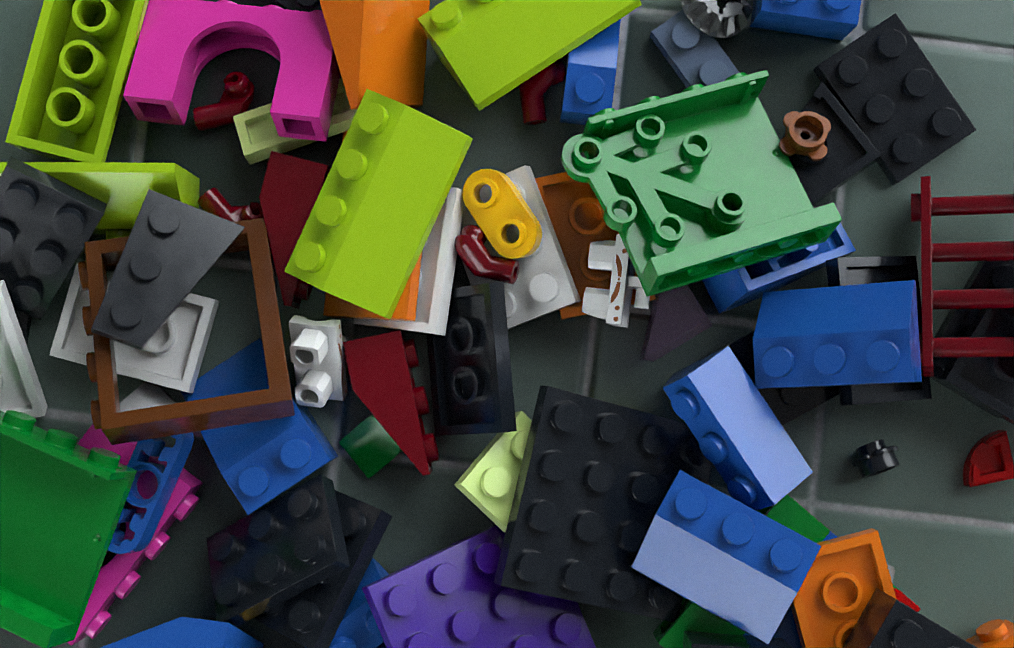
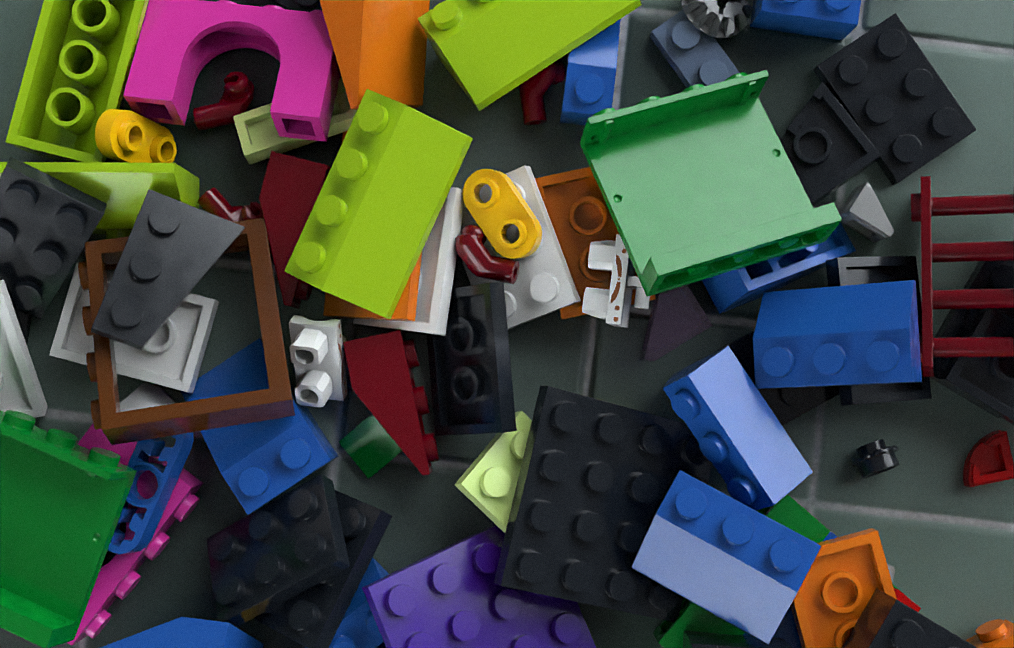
plant [561,114,749,248] -> none
dark orange plate [779,111,831,161] -> none
none -> yellow plate [95,109,177,163]
none -> light grey slope [839,182,894,243]

